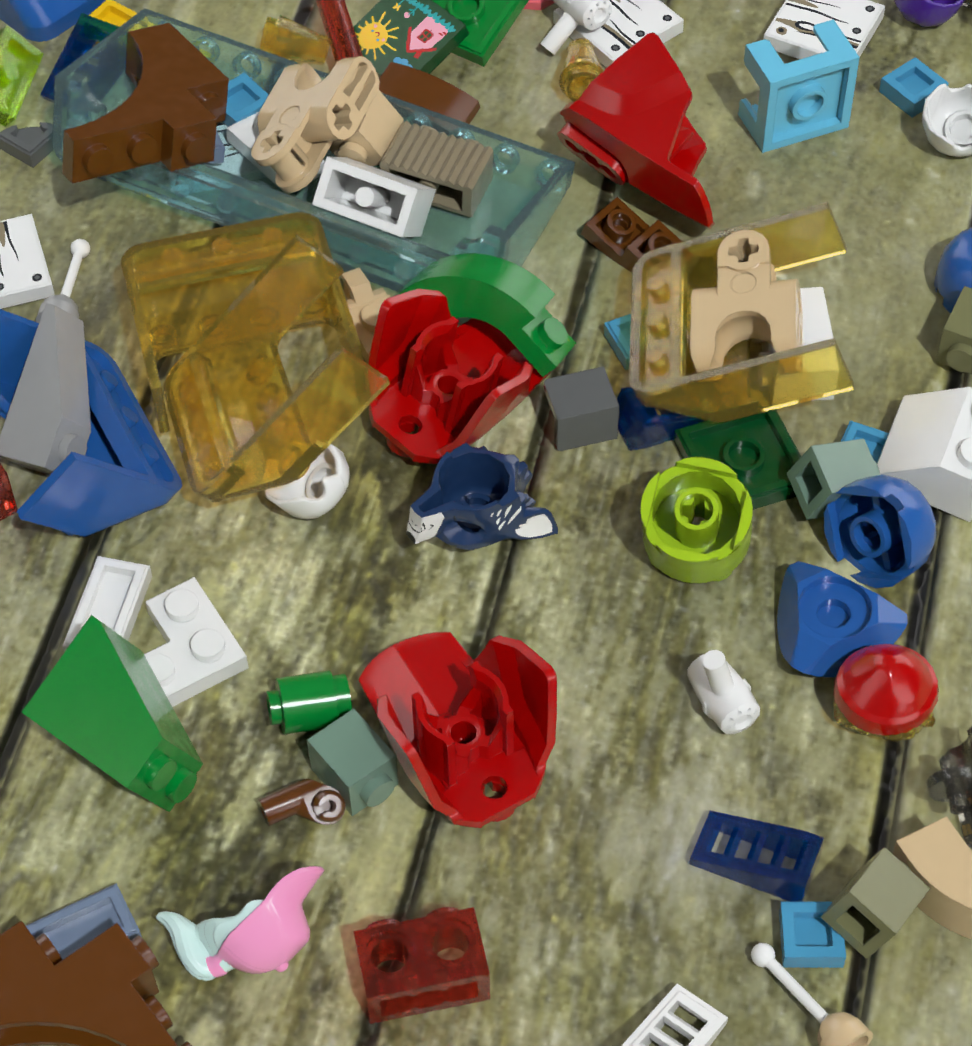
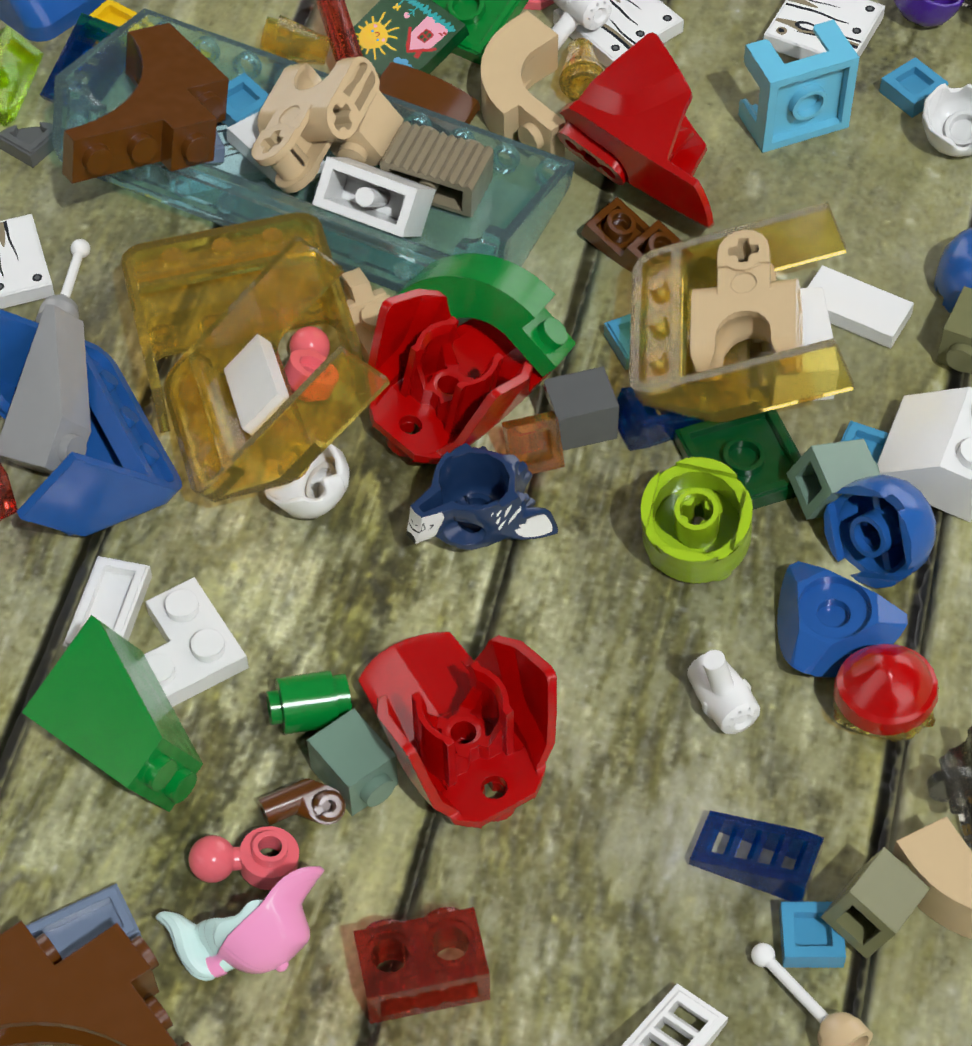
none -> coral plate [188,826,299,890]
none -> white tile [224,334,291,438]
none -> coral plate [282,326,338,400]
none -> tan arch [481,10,565,165]
none -> clear orange tile [502,411,565,474]
none -> white tile [807,265,914,349]

